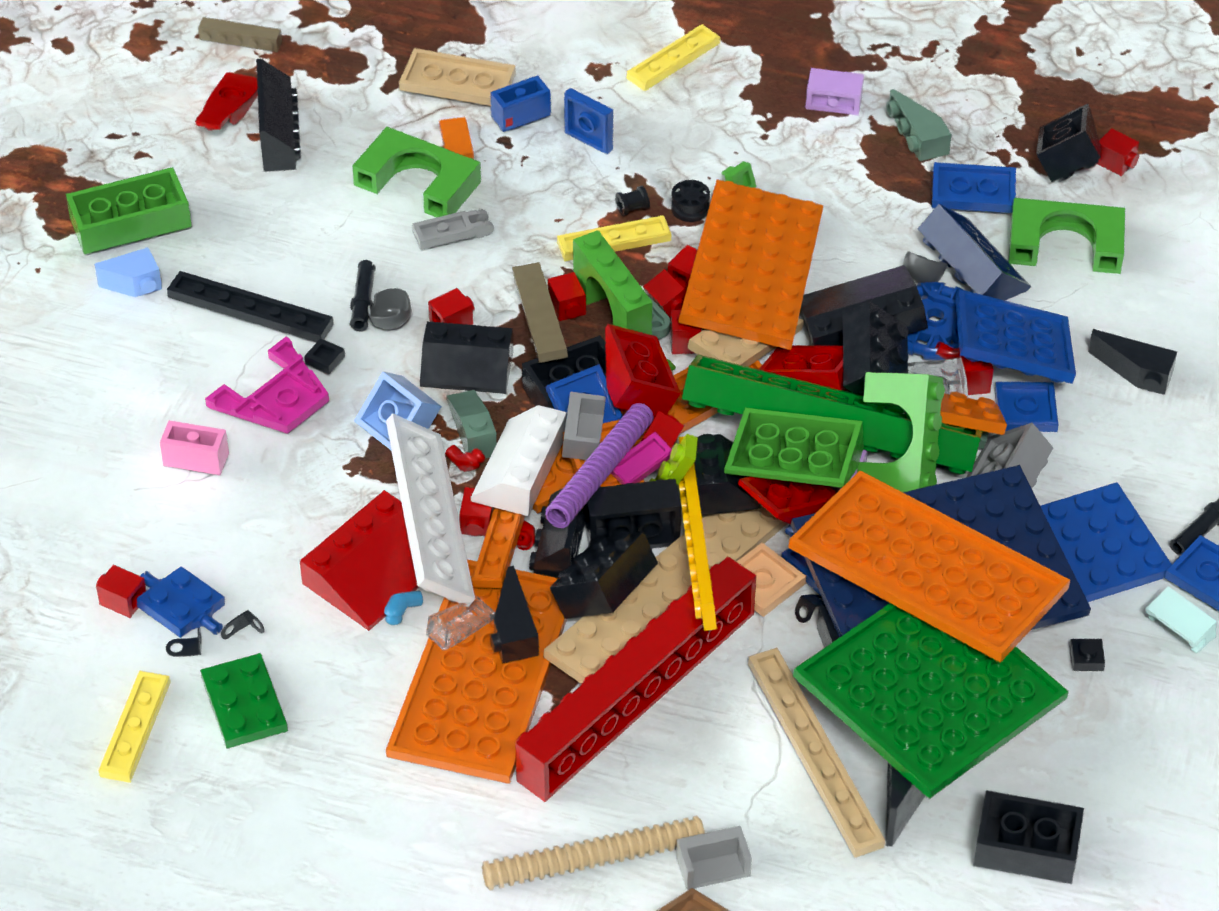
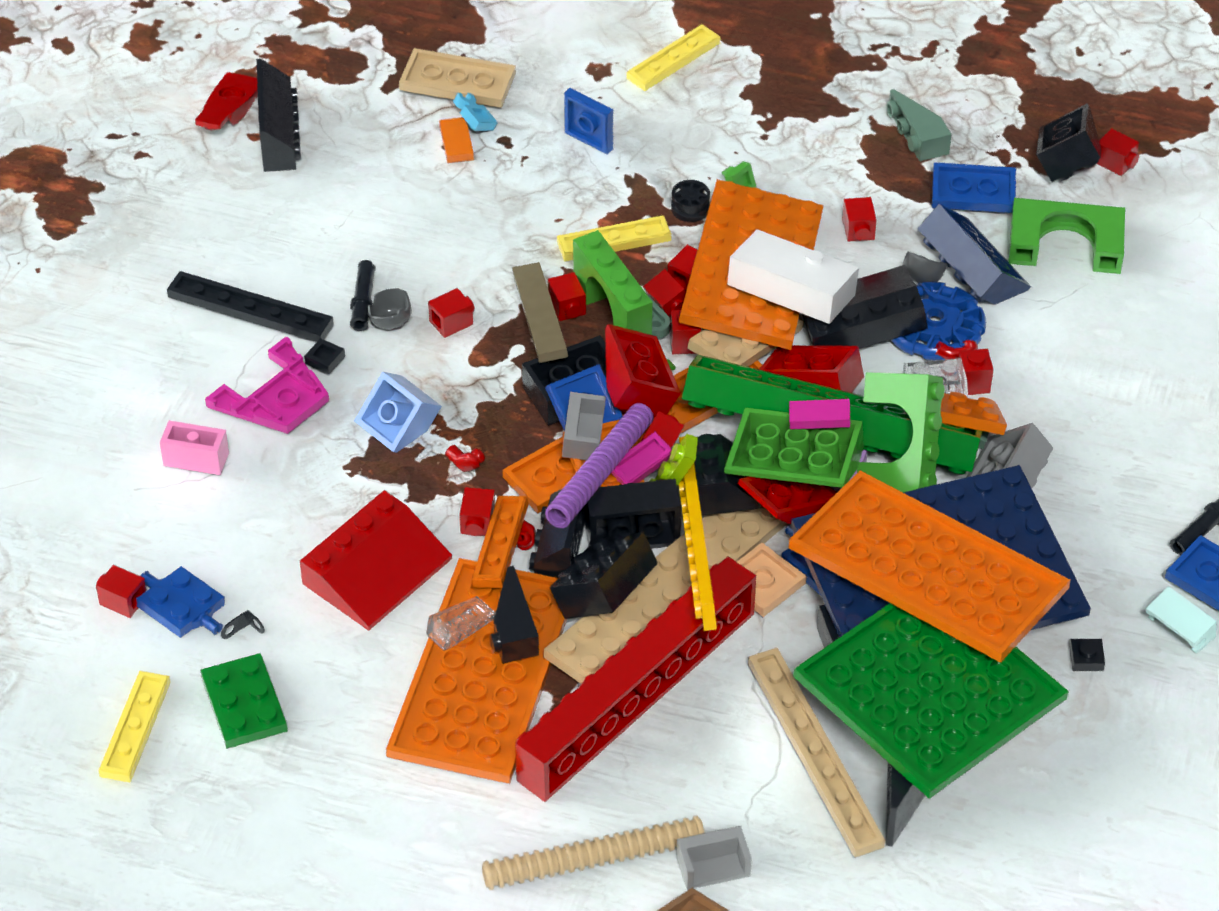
bright green brick [66,167,192,254] -> none
light blue slope [94,247,162,297] -> none
black piece [166,627,202,657] -> none
dark tan piece [198,17,282,52] -> none
bright green arch [352,126,481,218] -> none
dark azure arm [384,591,423,625] -> none
white plate [386,413,475,607] -> none
light grey hinge [412,209,494,250] -> none
black slope [420,321,513,394] -> none
sand green slope [446,390,497,459] -> none
white slope [471,405,567,516] -> none
blue brick [490,75,551,132] -> none
black bush [615,186,650,217] -> none
black piece [795,594,825,623] -> none
lavender panel [806,68,864,115] -> none
black brick [843,301,909,396] -> none
blue plate [955,289,1076,384] -> none
black brick [973,790,1084,884] -> none
blue tile [995,382,1059,432] -> none
blue plate [1041,482,1172,602] -> none
black slope [1088,329,1177,395] -> none
none -> medium azure plate [453,93,498,131]
none -> white brick [727,229,859,324]
none -> dark pink tile [789,399,850,429]
none -> red brick [842,197,877,242]

